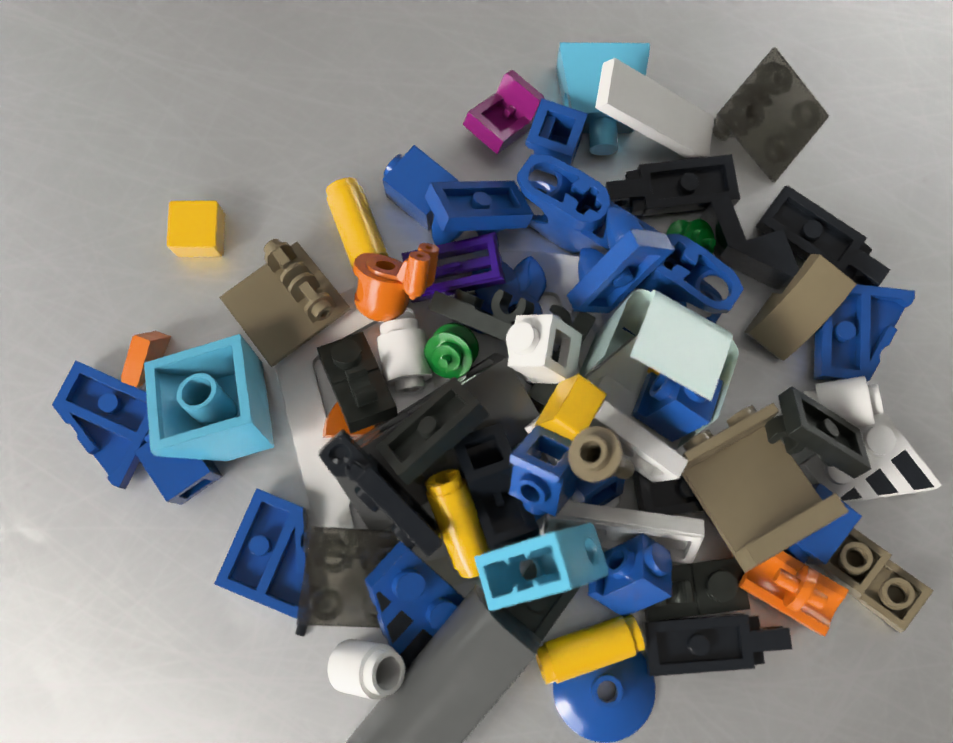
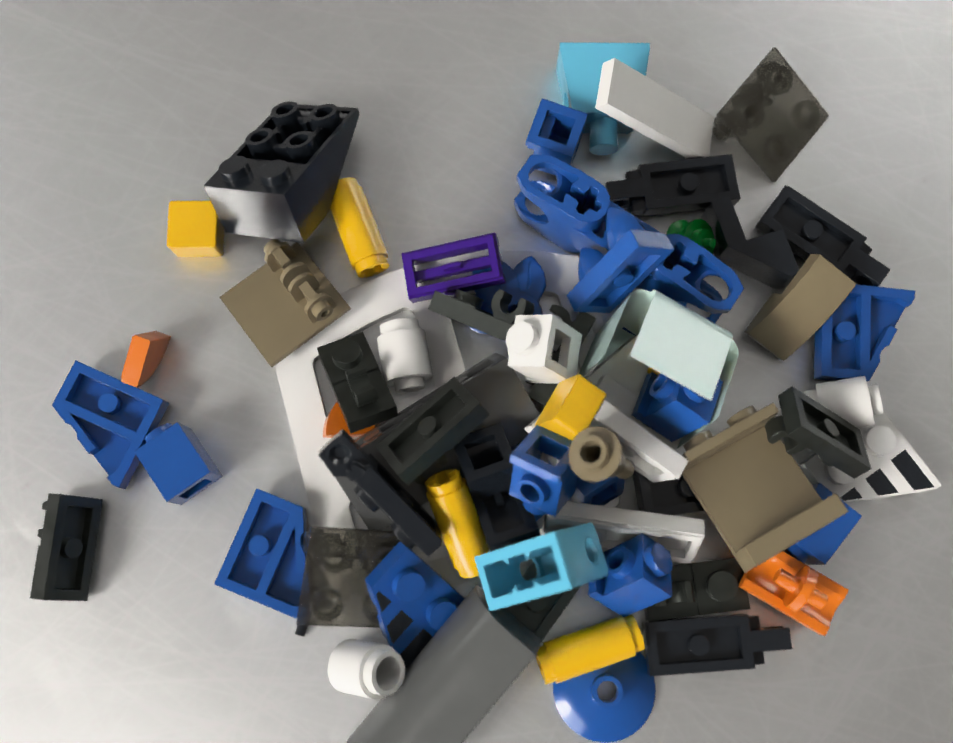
medium azure slope [144,334,275,462] -> none
orange piece [353,243,439,322] -> none
blue brick [382,145,458,231] -> none
green wheel [424,323,479,379] -> none
blue tile [425,181,534,245] -> none
magenta bracket [463,70,545,154] -> none
dark tan slope [818,528,934,633] -> none
none -> pearl dark grey plate [30,493,103,601]
none -> black slope [204,101,360,243]

